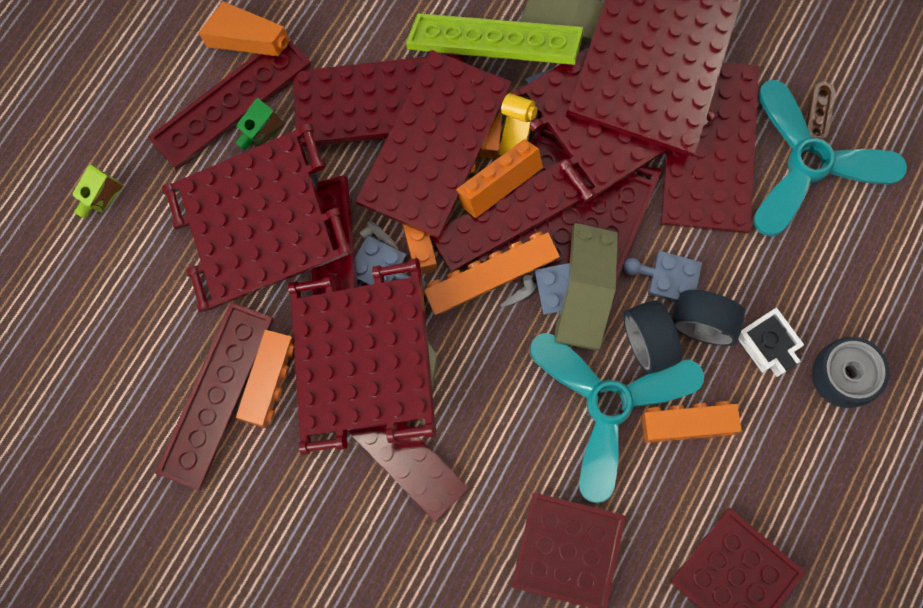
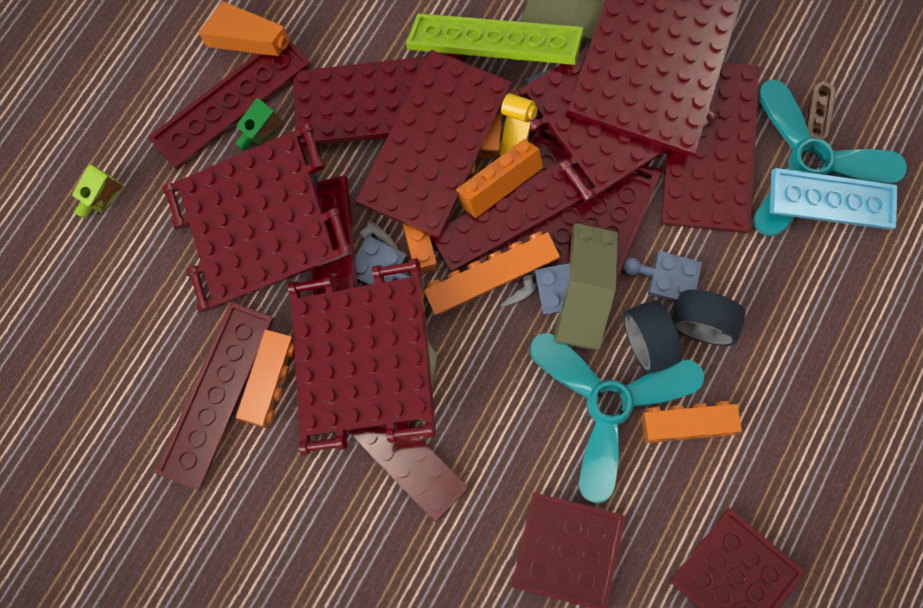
piece [738,307,804,377] -> none
light grey wheel [812,337,890,408] -> none
none -> medium azure plate [770,168,897,230]

